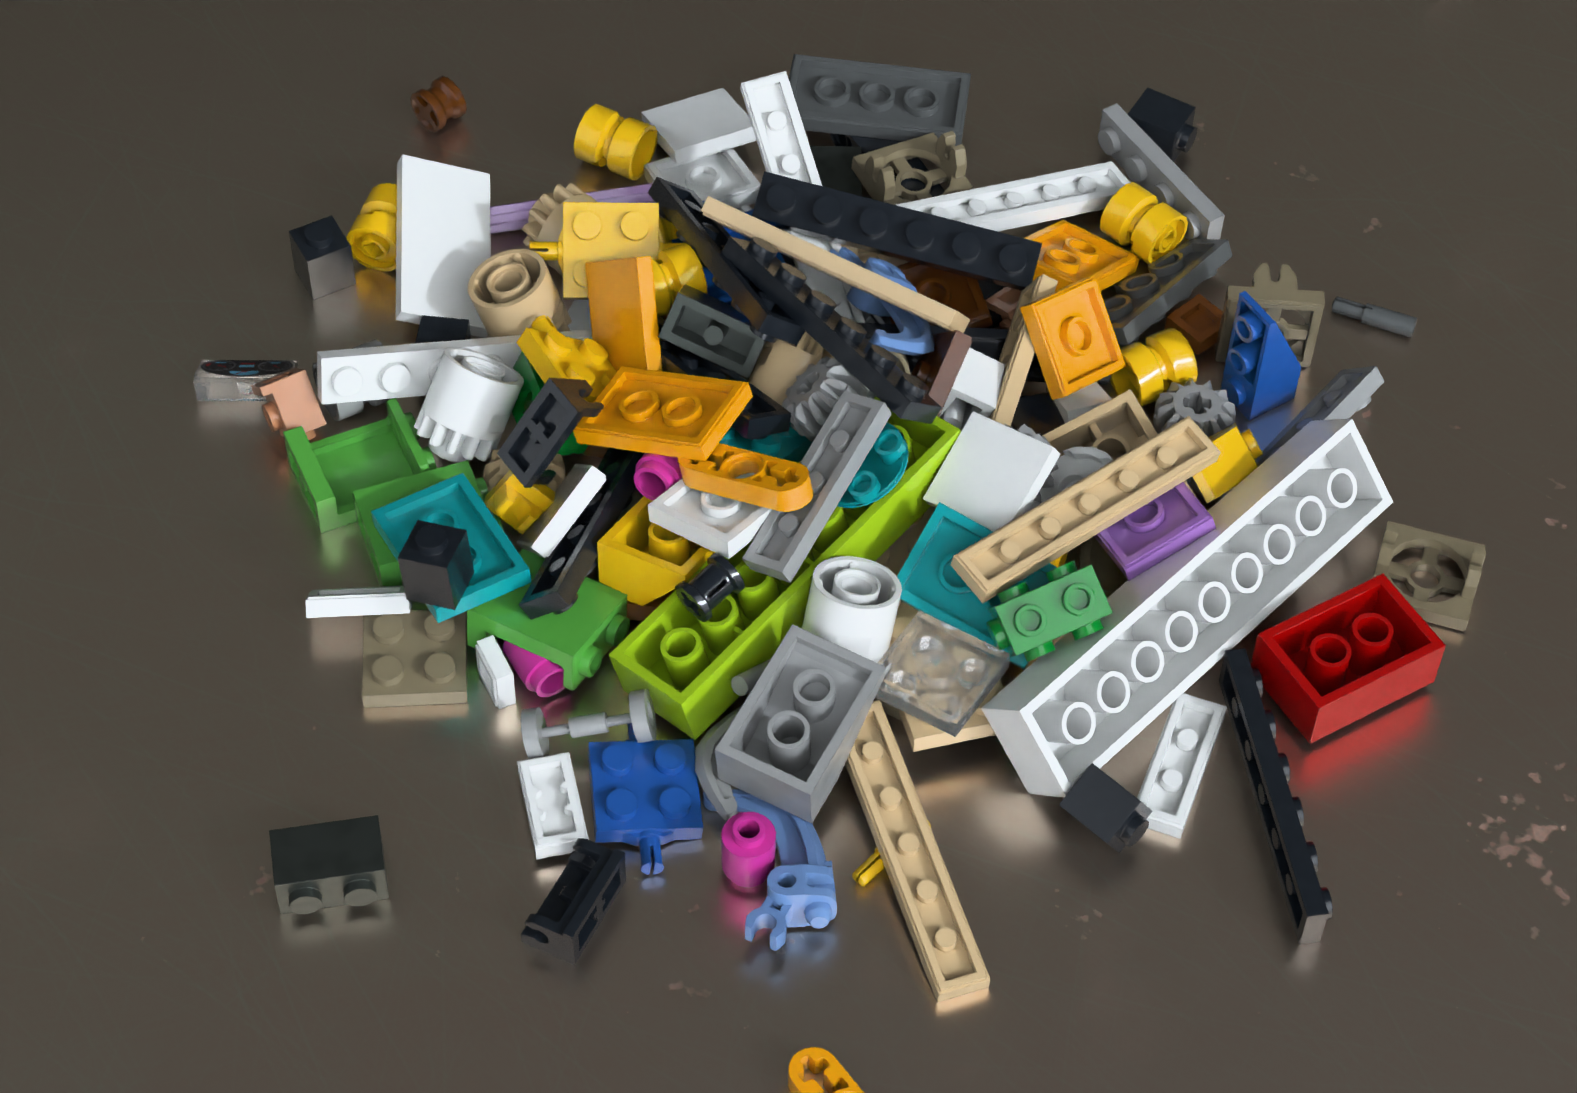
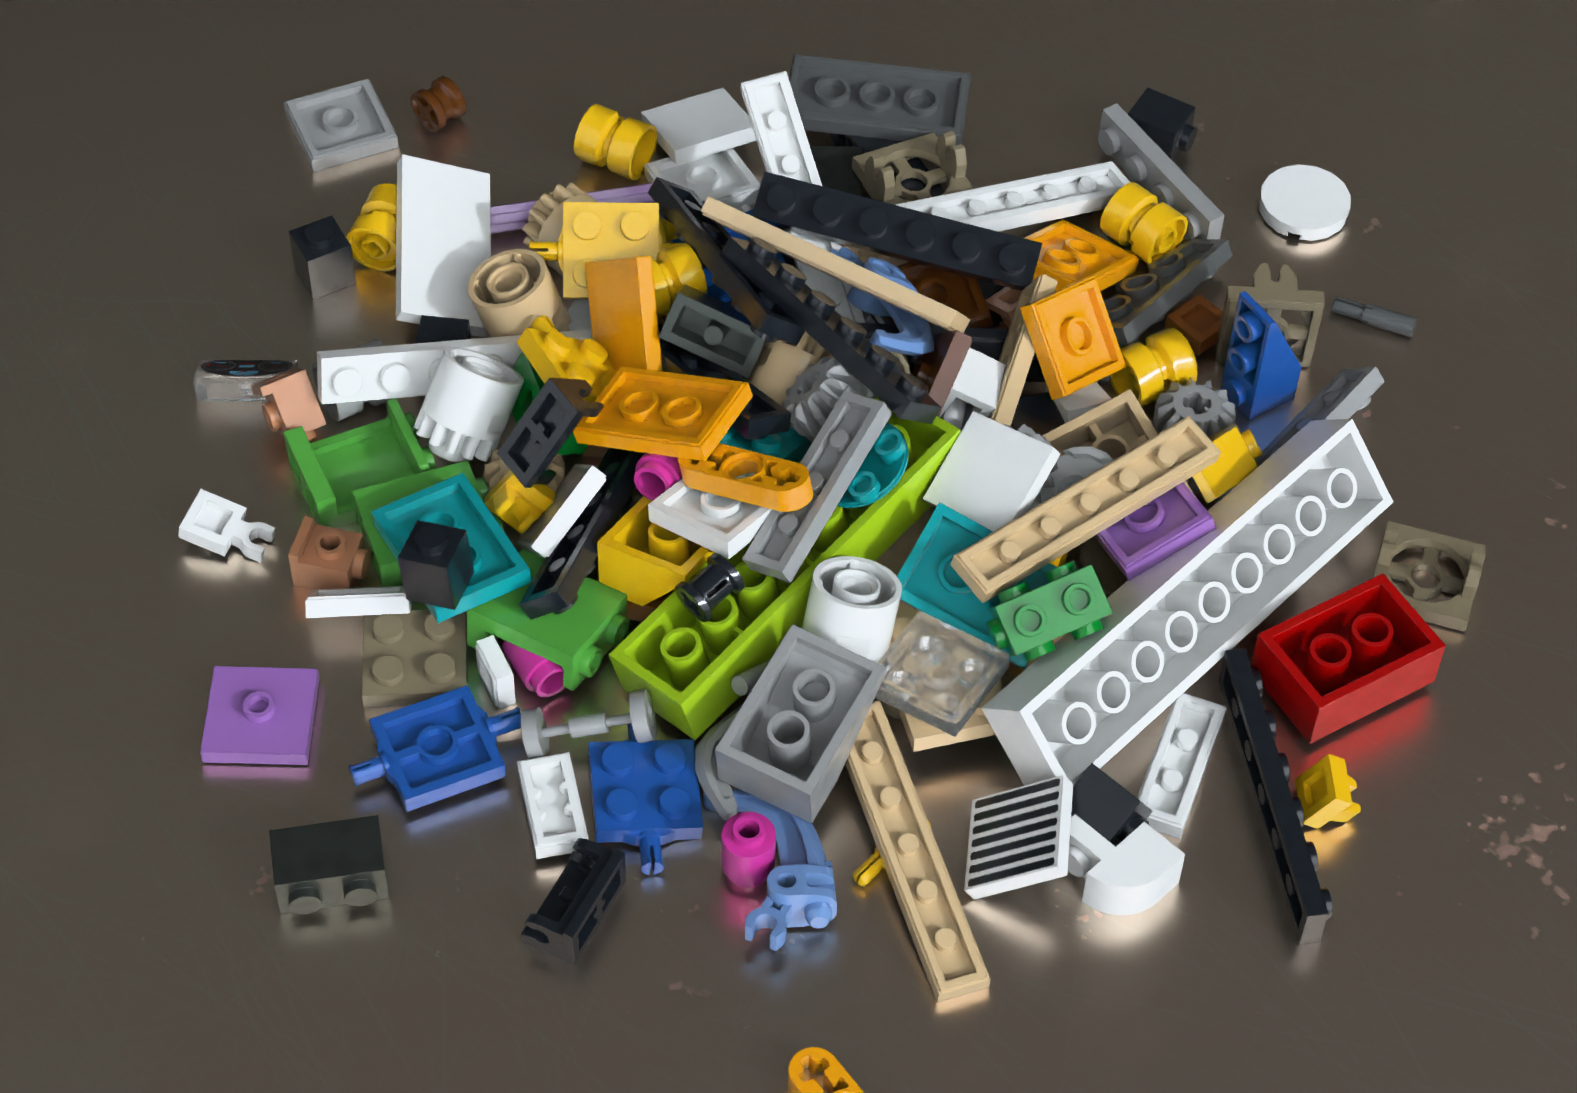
none -> white plate [178,489,275,563]
none -> medium lavender plate [200,666,320,765]
none -> light grey tile [284,78,399,172]
none -> nougat brick [288,516,371,590]
none -> blue plate [348,685,521,812]
none -> tile [964,775,1073,900]
none -> white brick [1068,814,1185,915]
none -> white tile [1259,164,1351,241]
none -> yellow tile [1295,754,1361,829]

